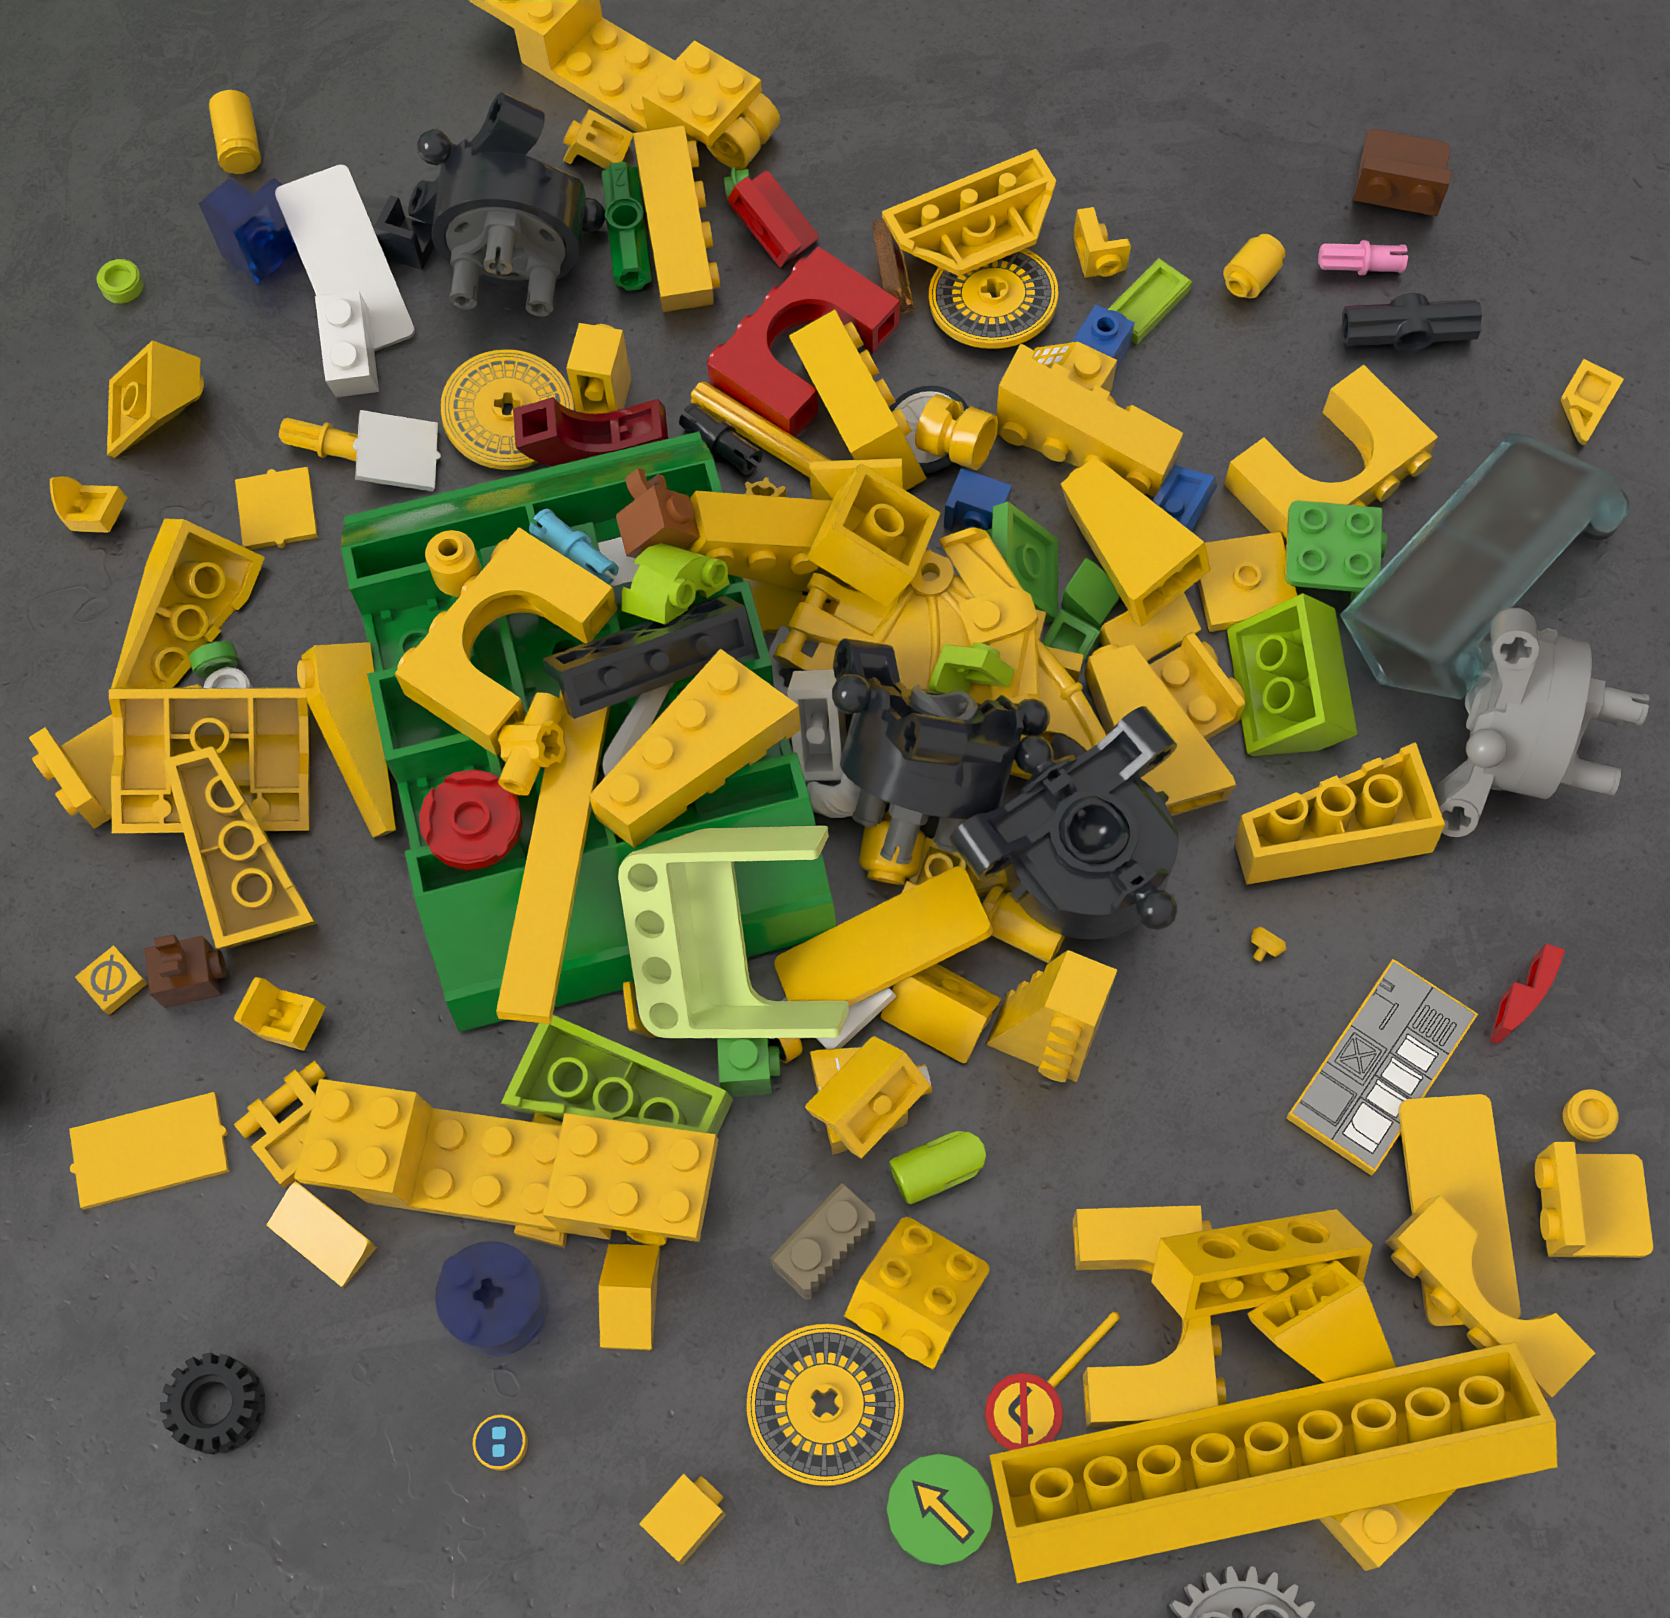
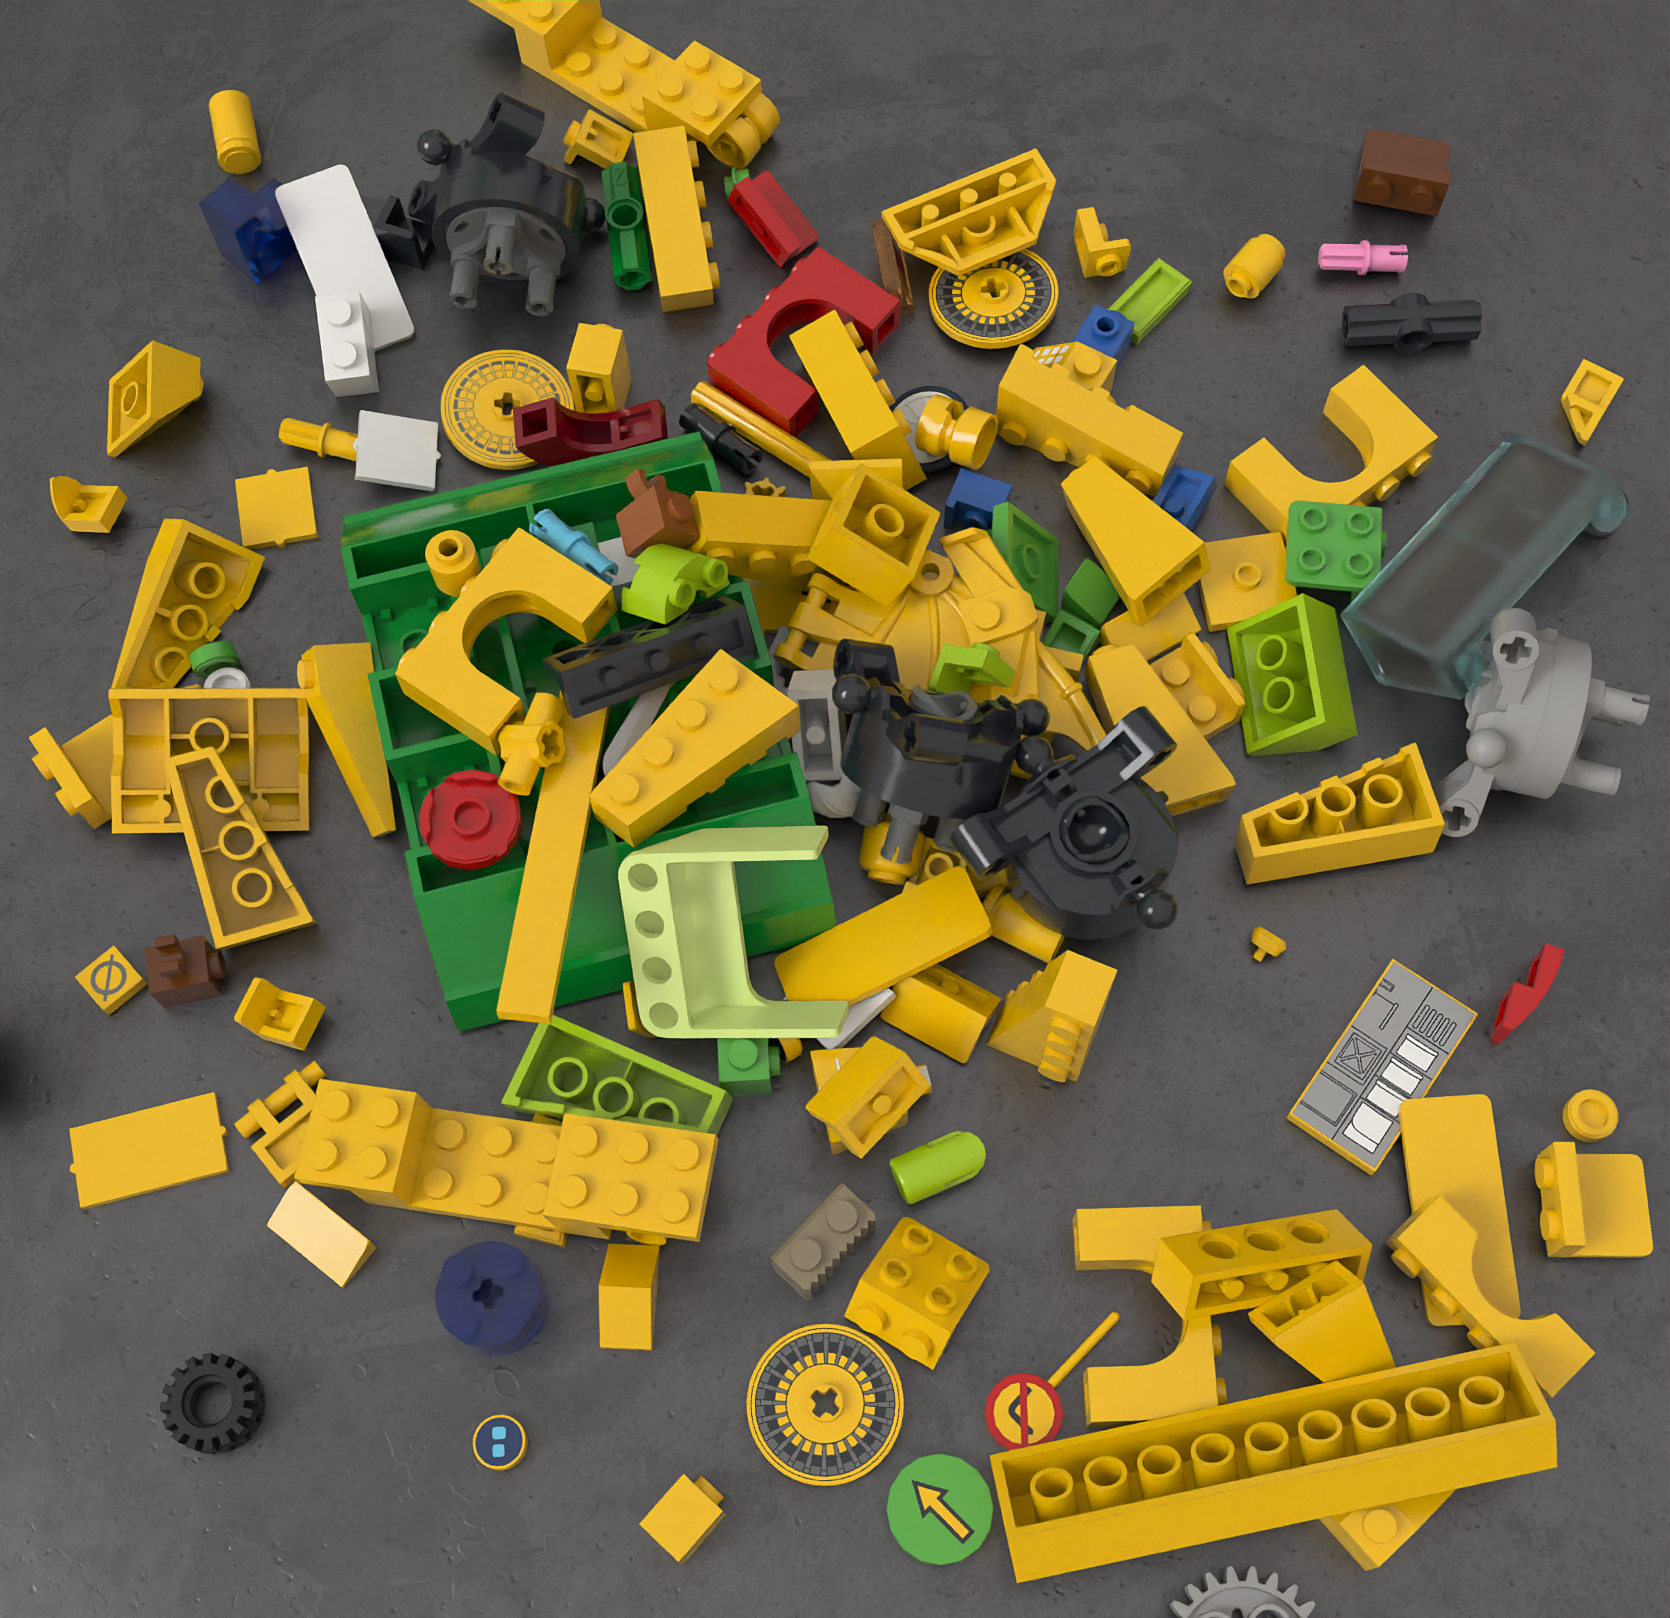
lime tile [97,259,144,304] -> none

